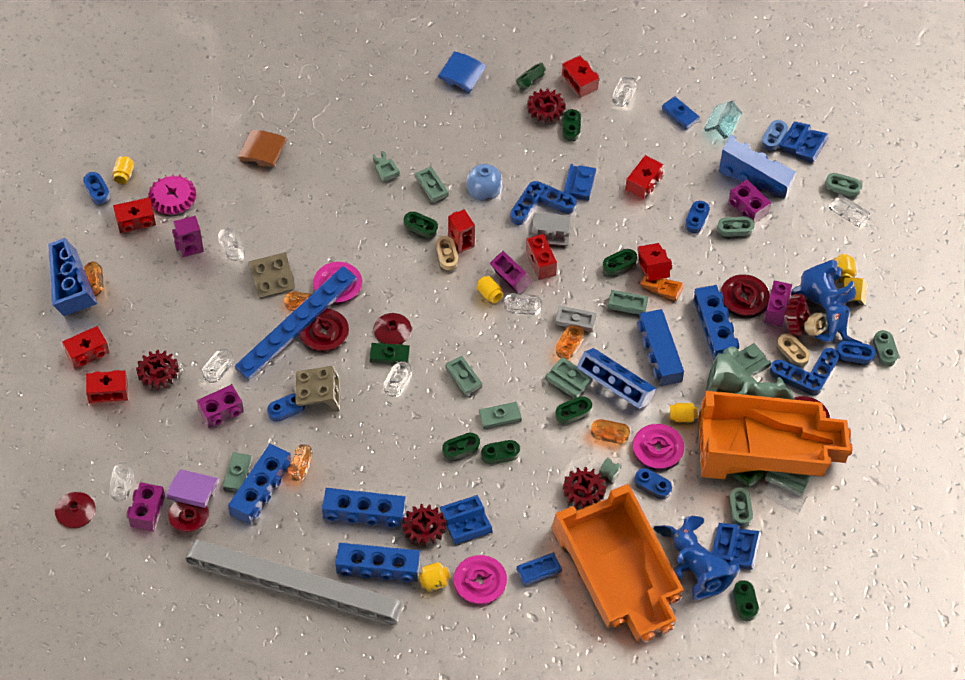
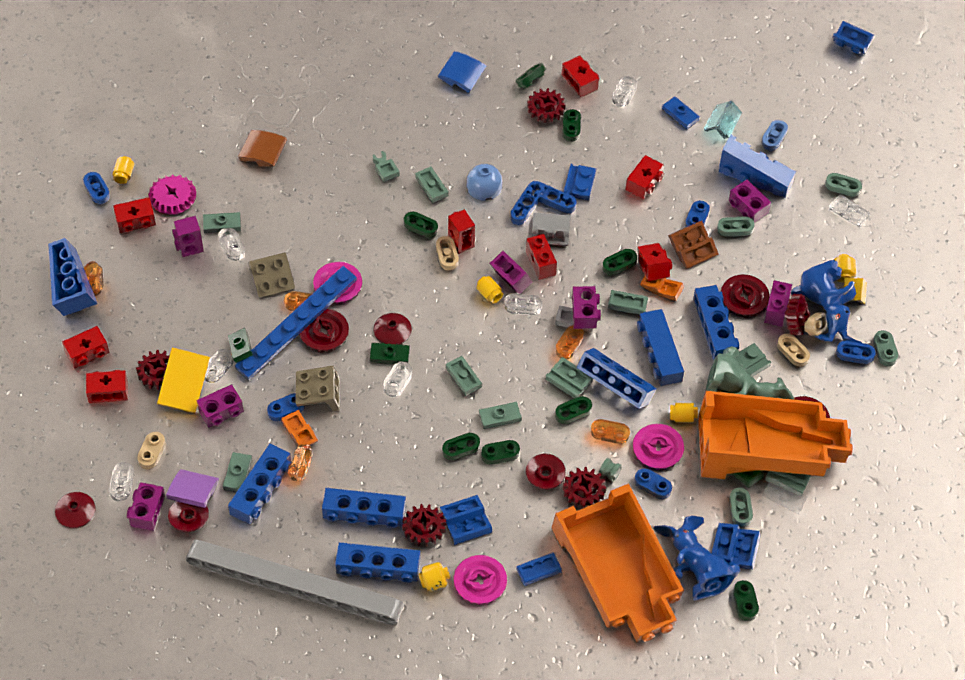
blue beam [770,348,839,396] -> none
blue slope [779,121,829,163] -> none
none -> tan plate [137,432,166,469]
none -> yellow tile [157,347,210,414]
none -> sand green plate [203,212,241,233]
none -> plate [228,328,253,363]
none -> orange slope [281,410,318,450]
none -> dark red dish [526,454,566,489]
none -> magenta brick [572,286,601,329]
none -> dark orange slope [668,221,719,269]
none -> blue bracket [833,21,874,55]

